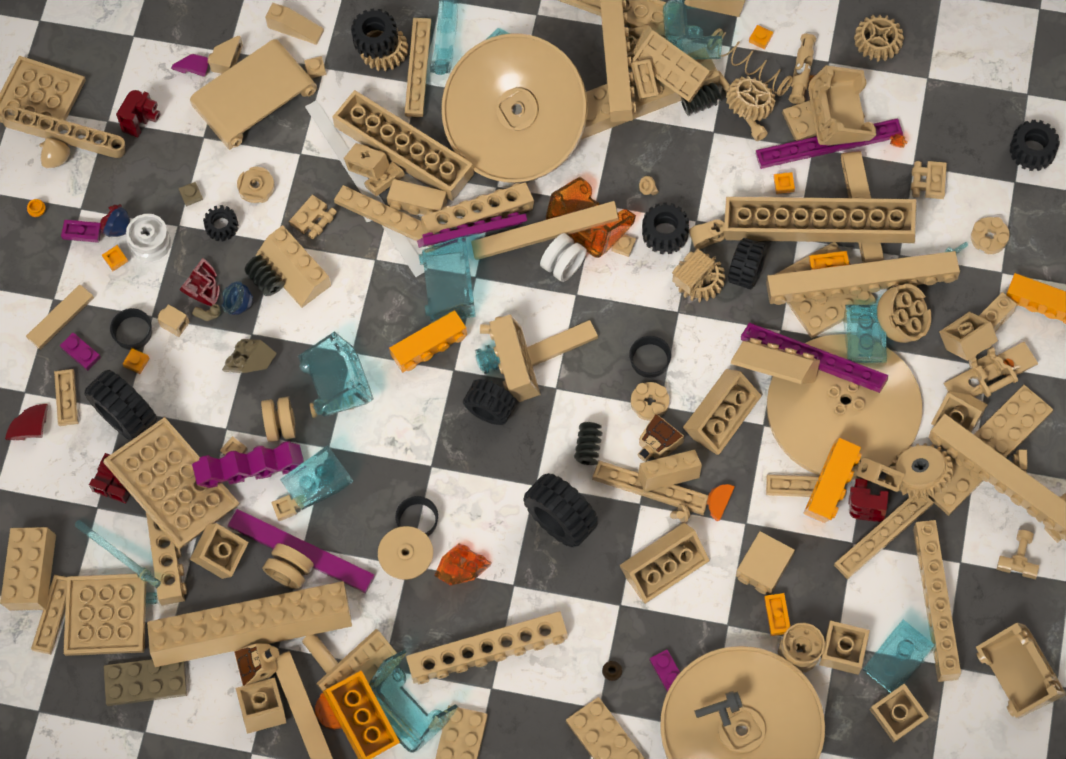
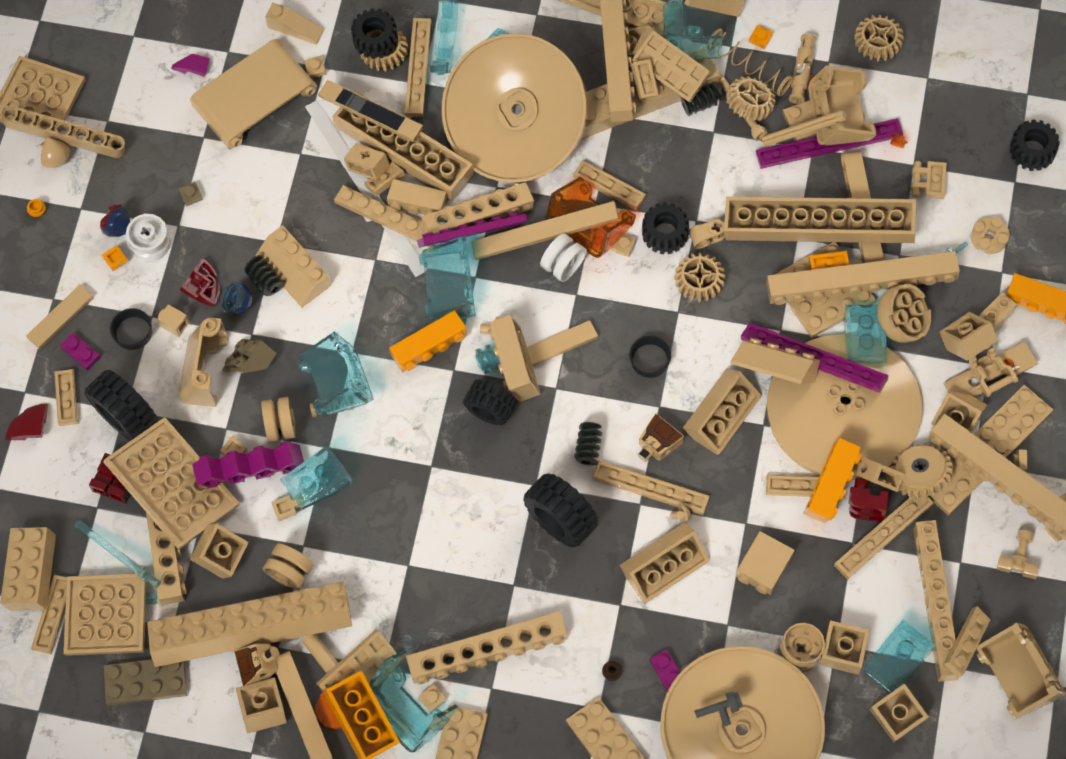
magenta plate [61,220,101,243] -> none
dark red hips [116,90,161,138] -> none
light orange plate [123,348,150,374] -> none
dark tan arm [192,304,221,321] -> none
black tyre [203,205,239,242] -> none
tan slope [208,36,243,74] -> none
magenta tile [228,509,375,593] -> none
tan plate [237,167,275,203] -> none
tan plate [289,195,337,239] -> none
tan piece [378,526,433,580] -> none
black tyre [395,496,438,536] -> none
clear orange slope [434,543,492,586] -> none
tan plate [631,382,669,421] -> none
tan brick [638,450,702,492] -> none
tan plate [639,176,659,195] -> none
tan brick [672,249,715,294] -> none
orange tile [707,484,734,521] -> none
black tyre [728,238,766,290] -> none
light orange plate [764,593,790,636] -> none
light orange plate [773,172,795,194] -> none
none -> tan windscreen [179,318,228,407]
none -> tile [318,80,423,143]
none -> tan plate [418,684,447,713]
none -> tan tile [573,160,646,211]
none -> tan axle [762,110,847,146]
none -> tan plate [944,606,990,678]

